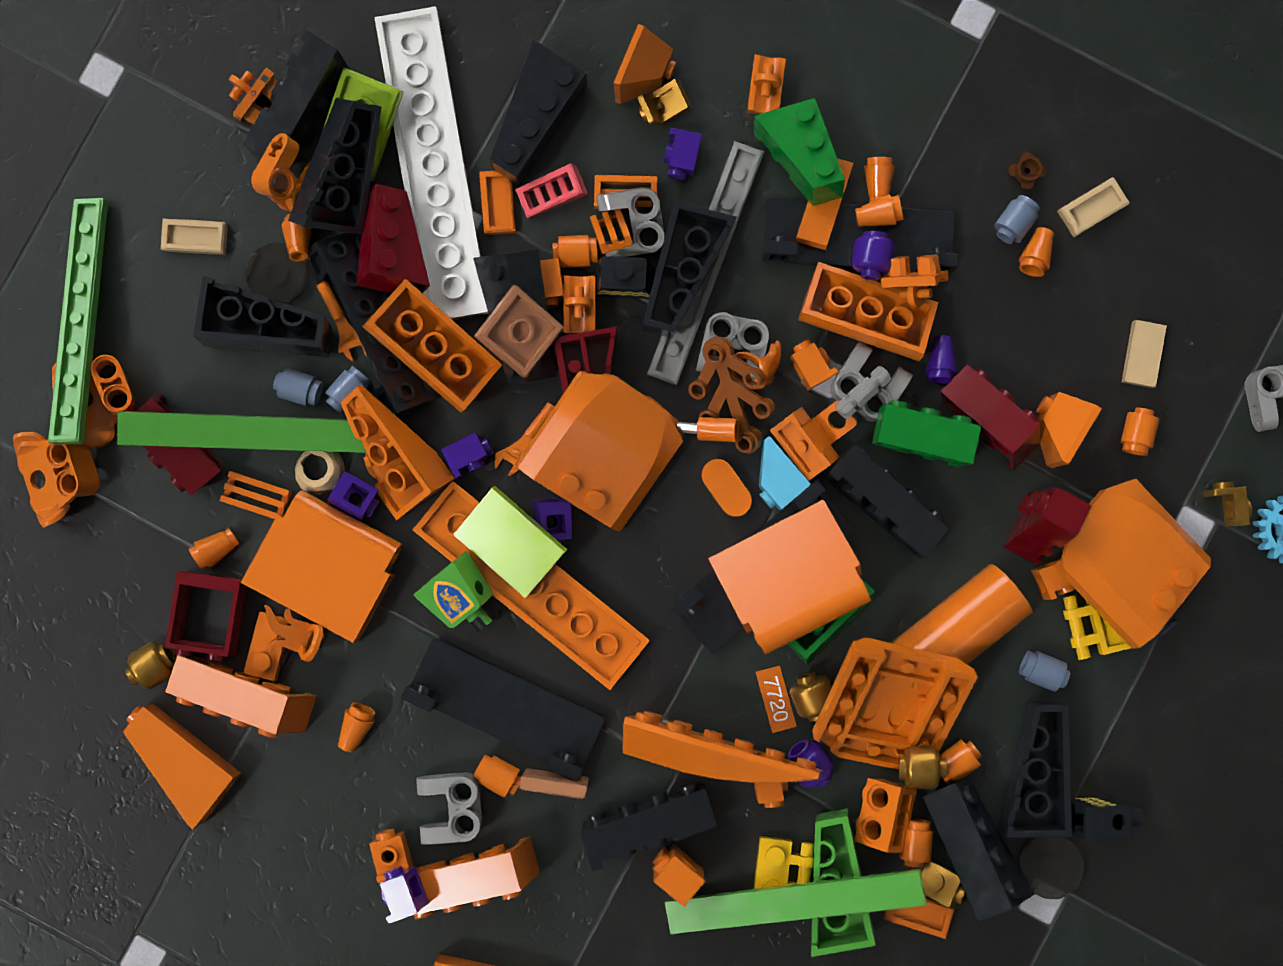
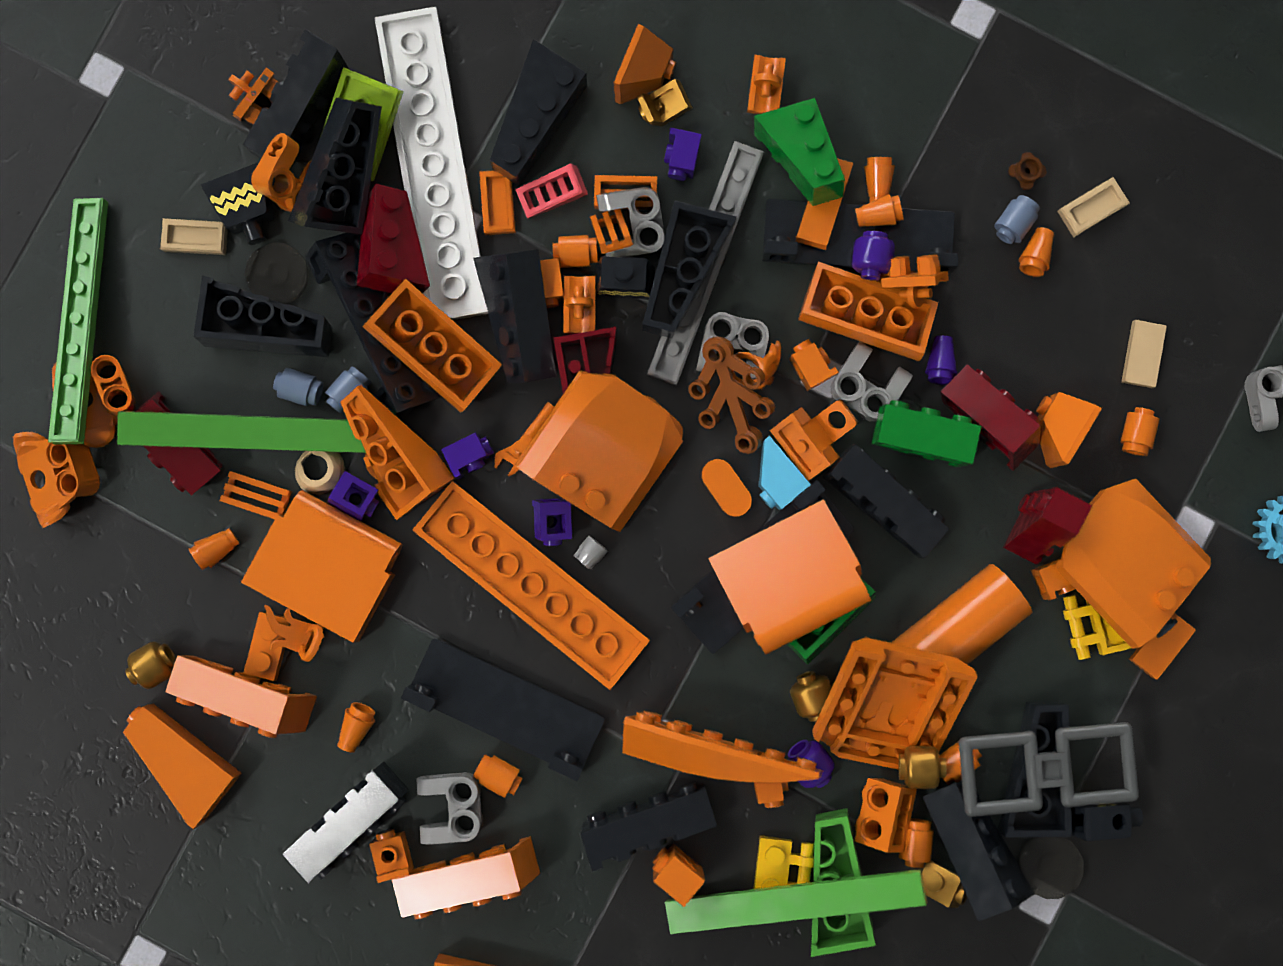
dark red window [165,571,248,661] -> none
orange cone [281,213,313,262] -> none
orange piece [317,281,367,361] -> none
brick [380,866,429,923] -> none
bright green torso [413,551,493,632] -> none
tile [453,486,568,598] -> none
nougat tile [474,285,564,378] -> none
nougat tile [520,768,589,799] -> none
orange piece [677,417,740,443] -> none
orange sticker [756,665,797,733] -> none
light grey axle [835,366,891,419] -> none
orange tile [883,897,955,939] -> none
sand blue brick [1019,651,1070,692] -> none
pearl gold bracket [1203,481,1252,527] -> none
none -> black torso [201,163,275,245]
none -> wedge [283,762,409,883]
none -> light grey hose [573,535,608,569]
none -> dark grey bar [959,722,1139,817]
none -> orange tile [1129,613,1196,680]

